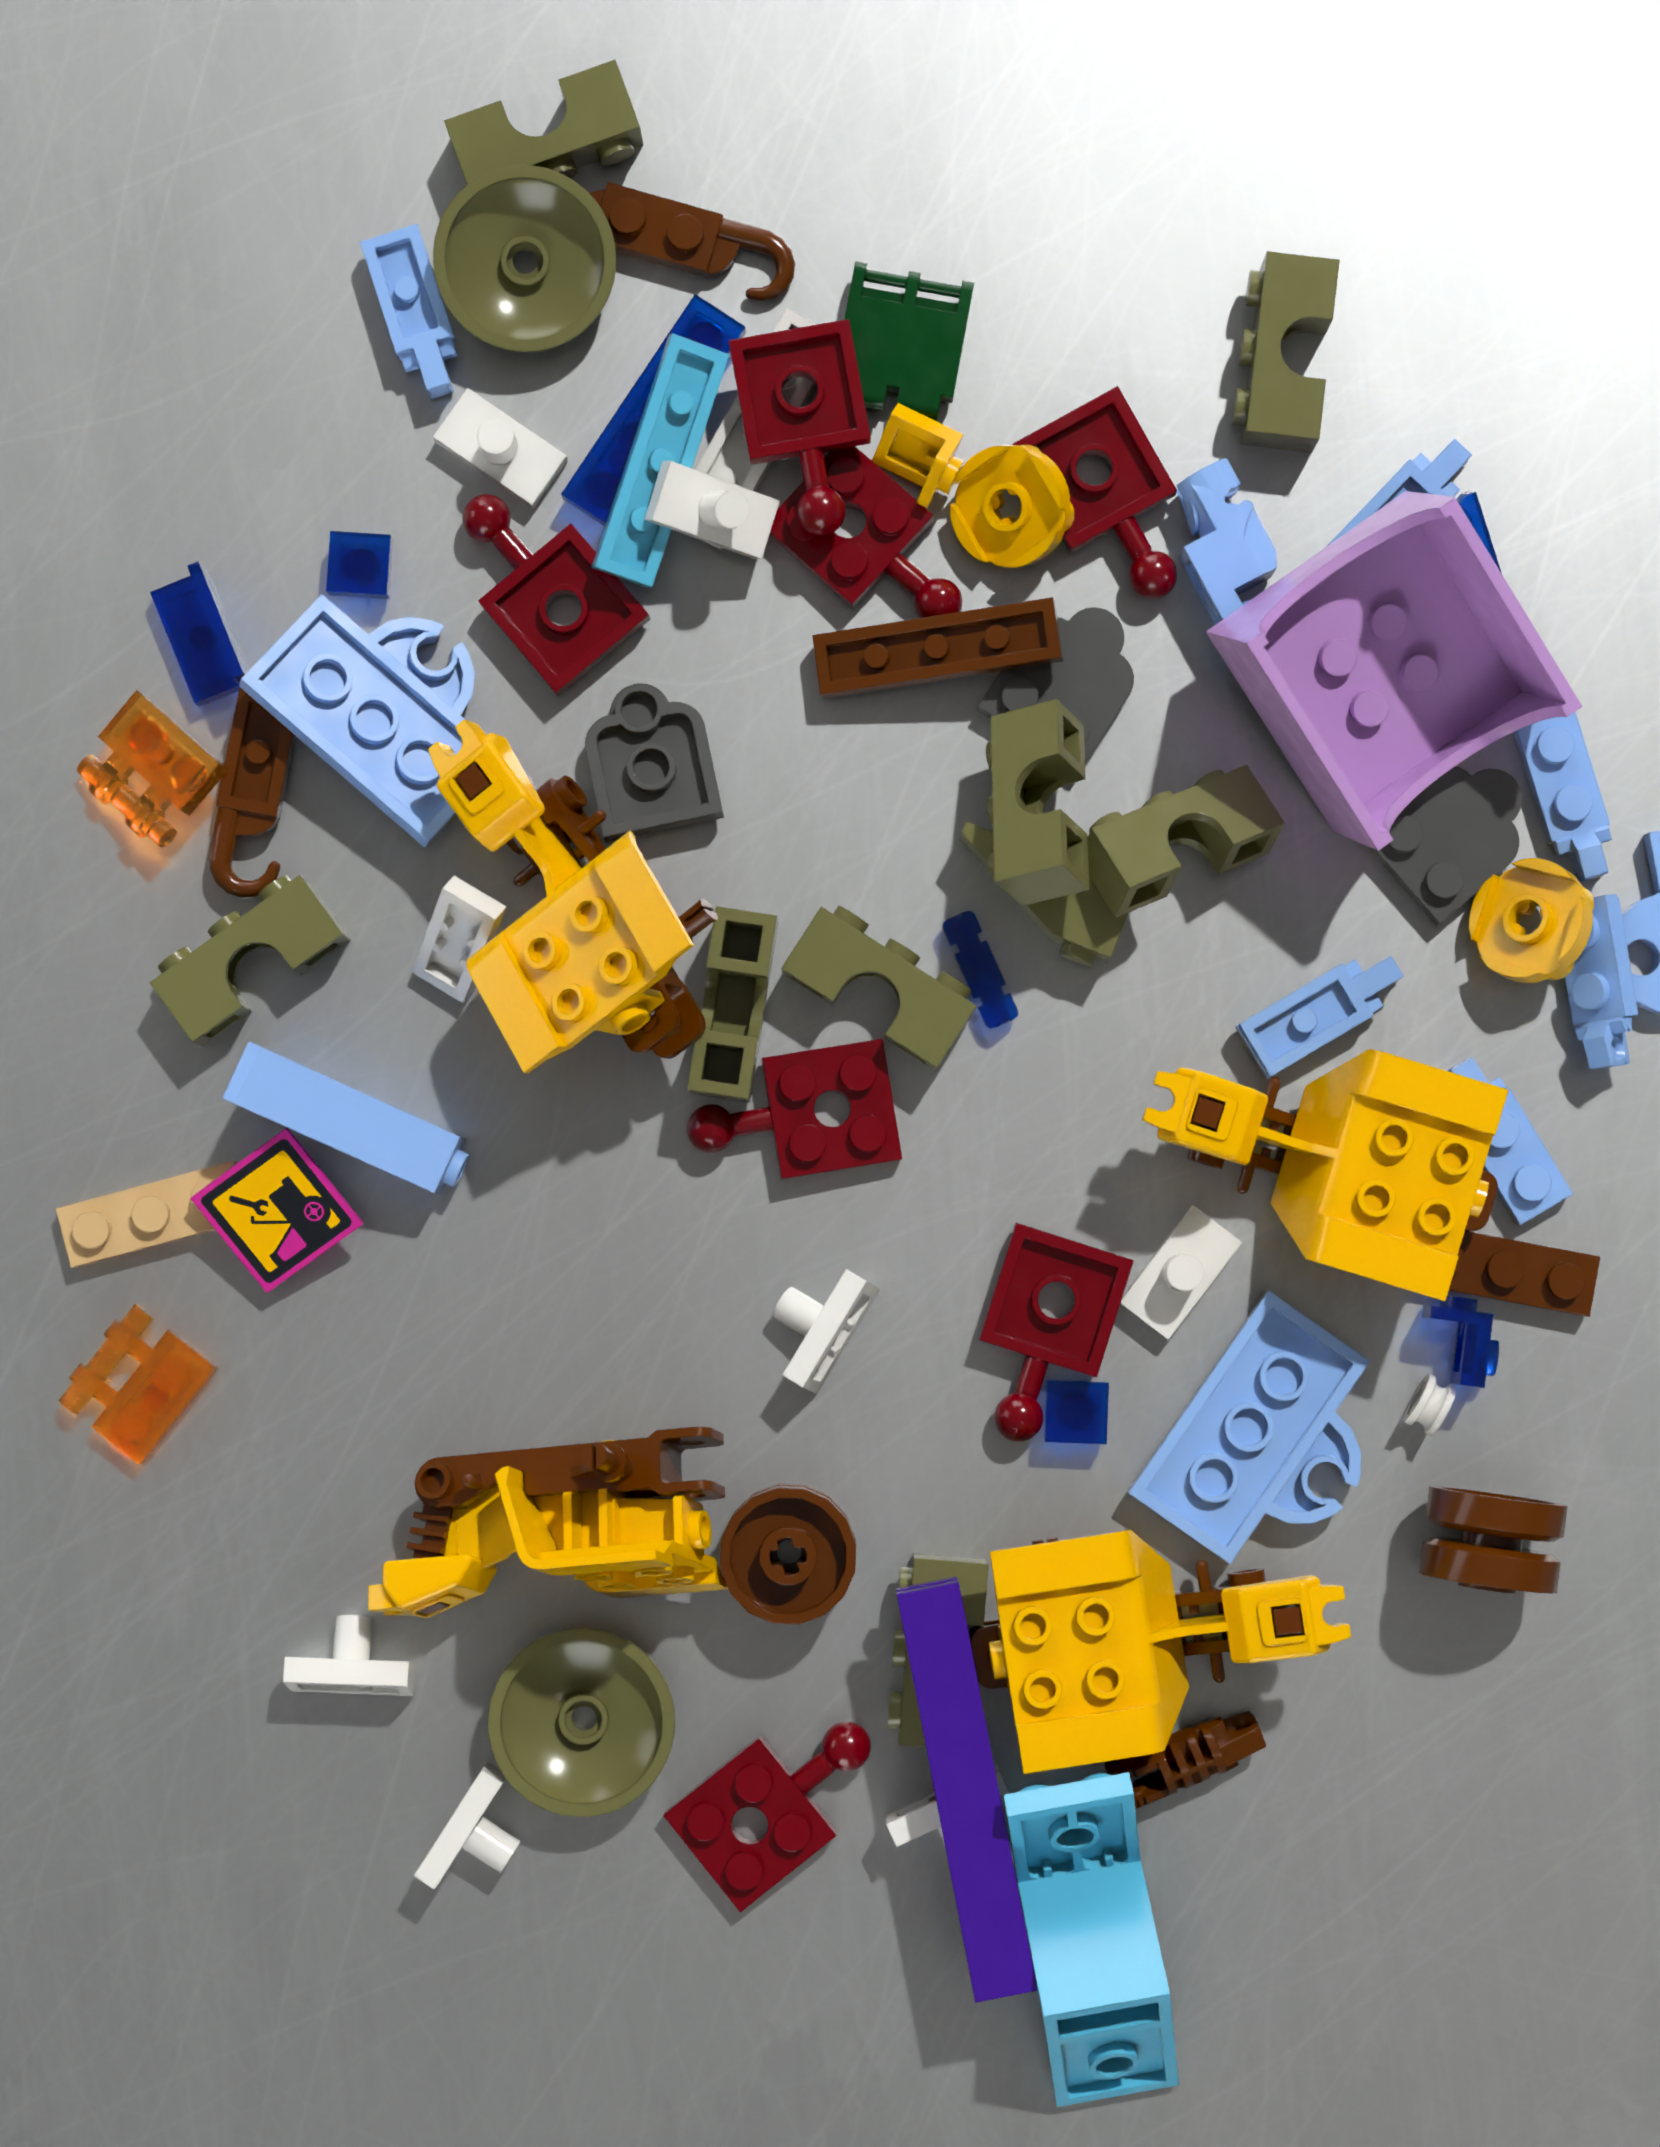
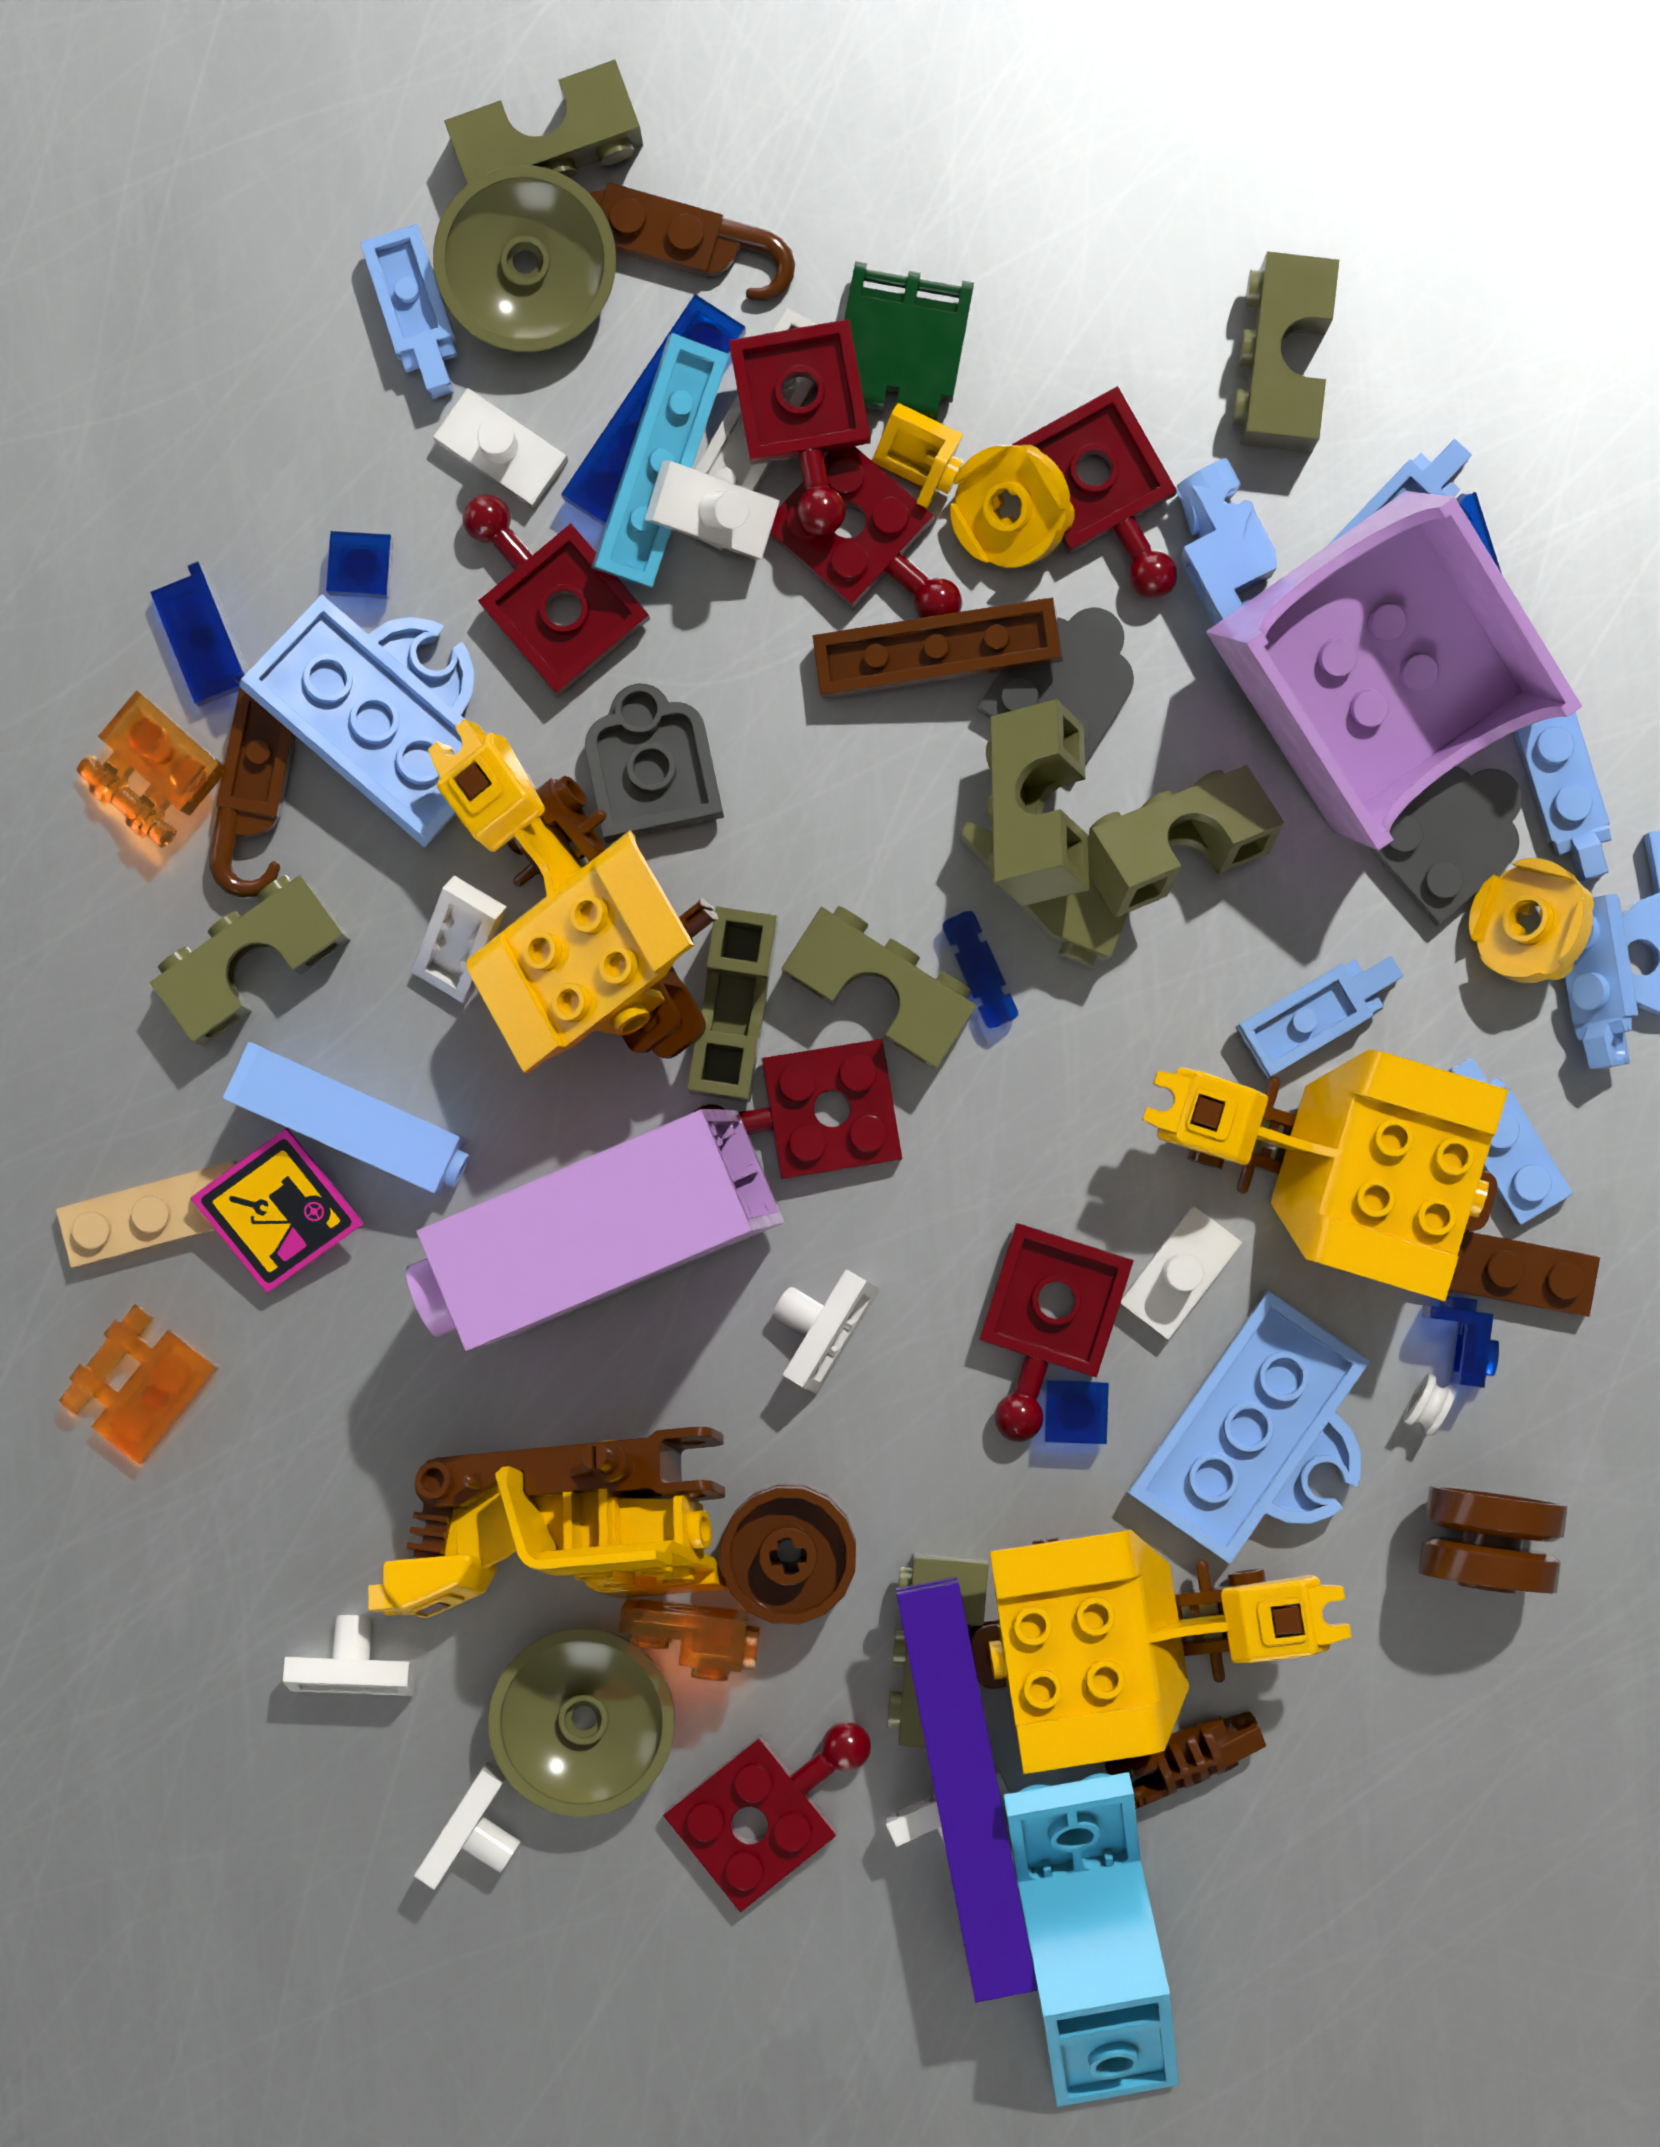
none -> lavender brick [406,1109,785,1351]
none -> clear orange plate [618,1597,760,1681]

